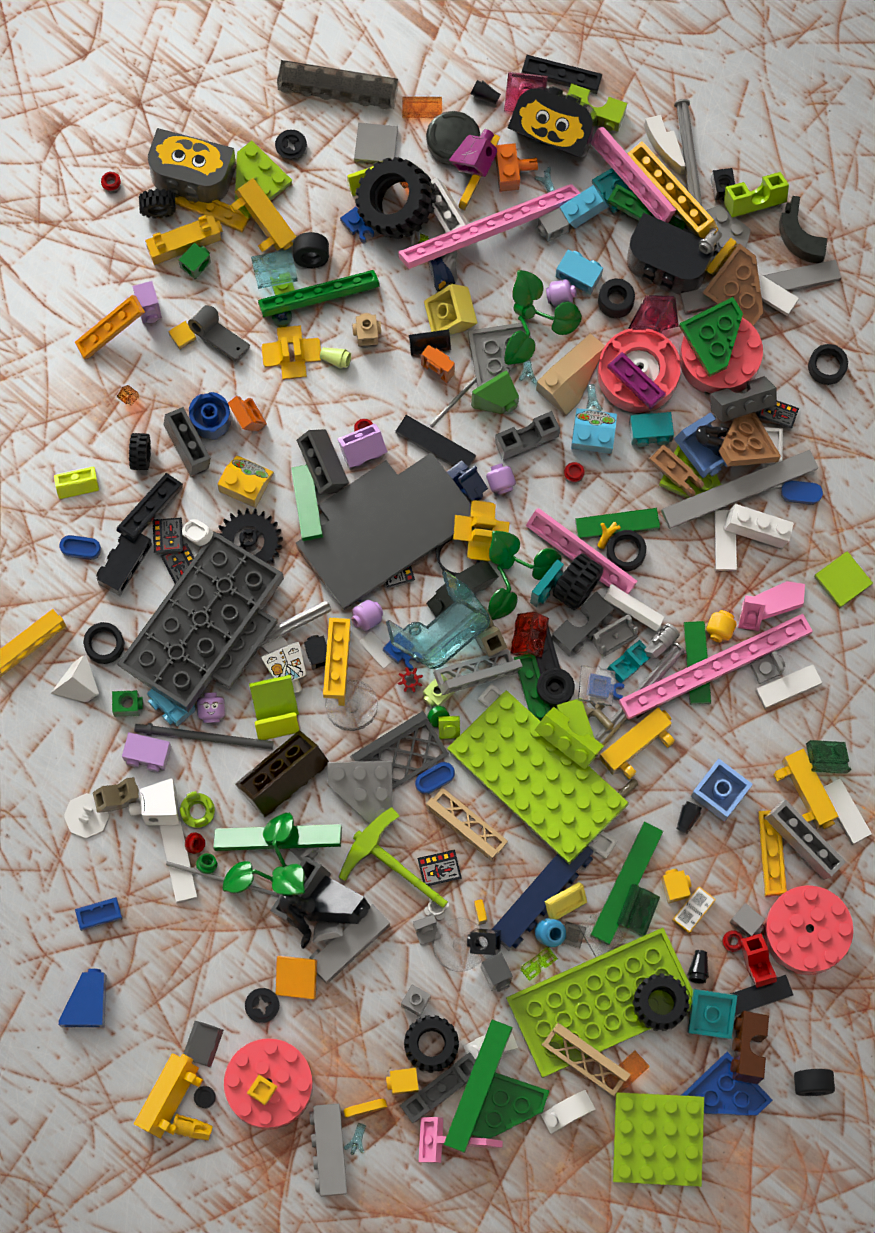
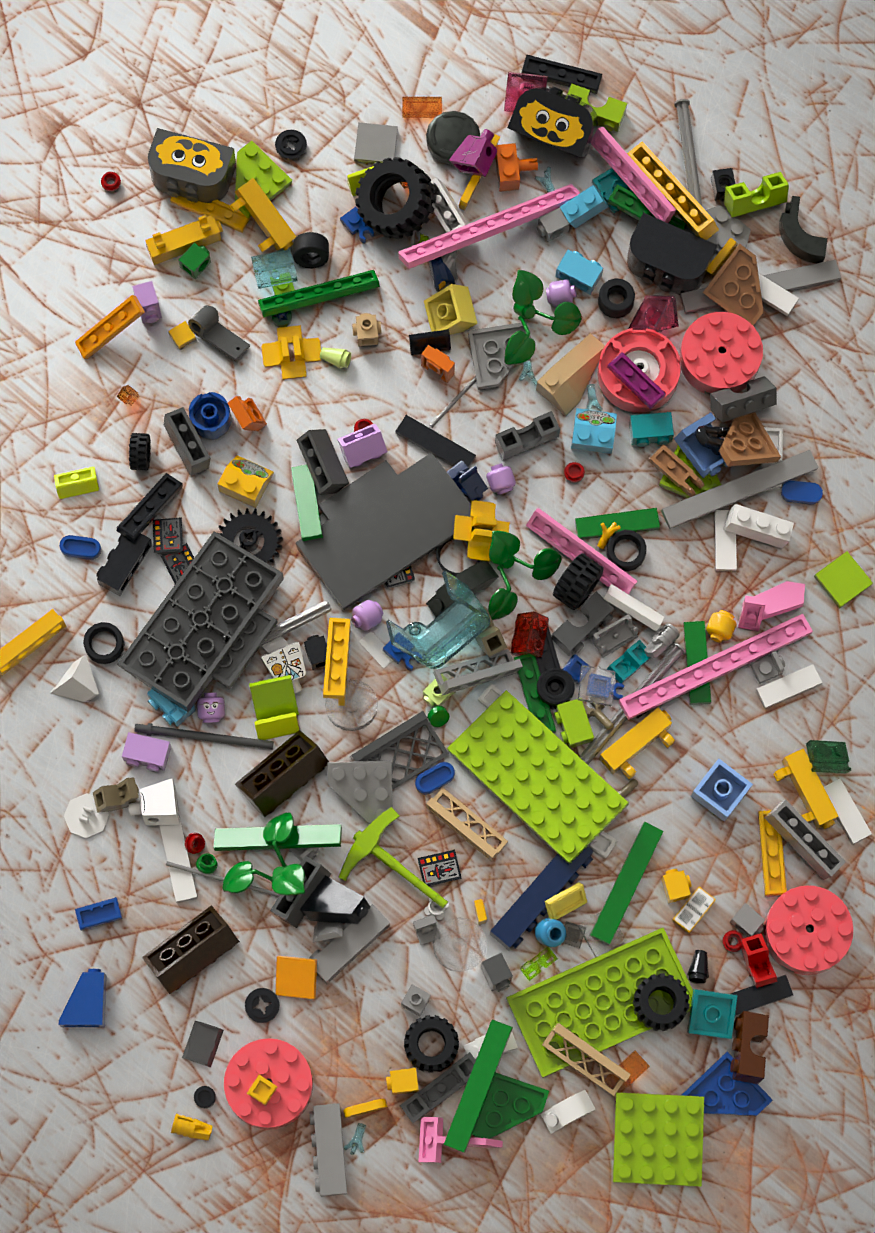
green brick [112,690,143,717] -> none
yellow brick [134,1053,203,1139] -> none
black tyre [139,189,176,219] -> none
lime piece [179,791,215,828] -> none
white tile [182,519,213,546] -> none
clear smoke brick [277,60,398,109] -> none
black piece [279,895,315,949] -> none
red gear [398,667,423,693] -> none
lime plate [438,716,460,739] -> none
black brick [467,928,501,955] -> none
black cone [470,80,501,105] -> none
bright green slope [471,370,519,414] -> none
teal plate [530,560,564,608] -> none
lime arch [535,707,604,770] -> none
clear green plate [617,884,660,936] -> none
white slope [644,115,686,175] -> none
black cone [676,801,702,834] -> none
green plate [679,297,743,377] -> none
light grey pin [699,228,722,254] -> none
piece [757,400,799,428] -> none
black tyre [794,1069,835,1096] -> none
black tyre [808,344,849,385] -> none
none -> dark brown slope [142,905,240,994]
none -> blue tile [563,654,591,684]

